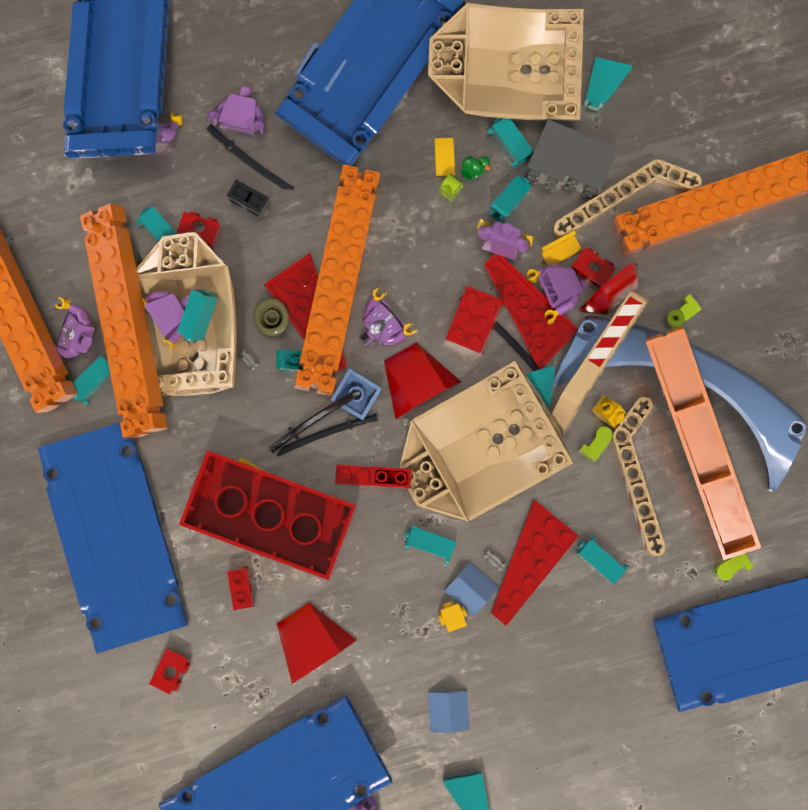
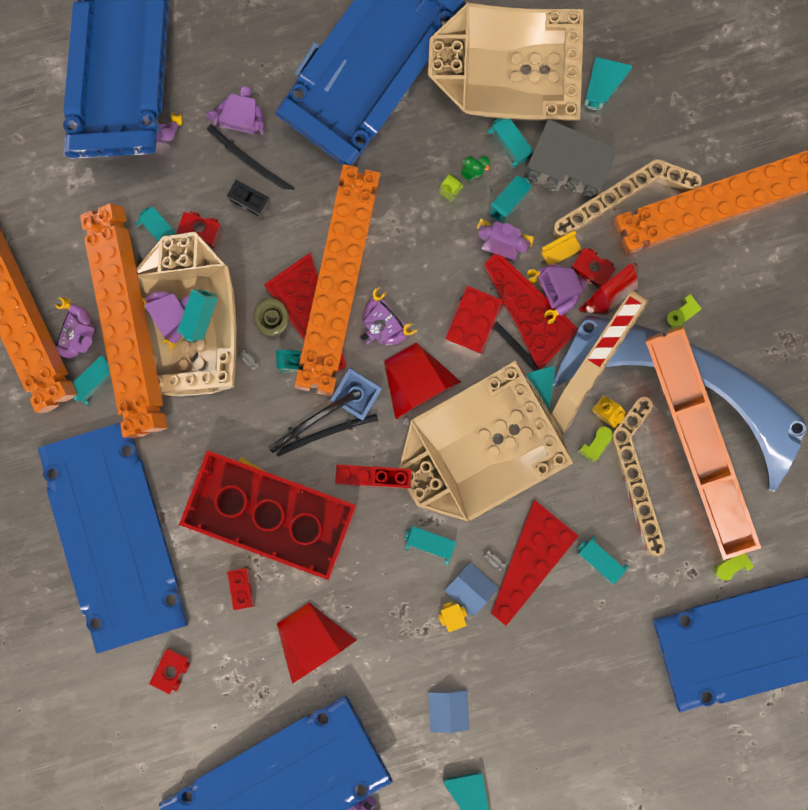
yellow slope [434,138,455,176] -> none

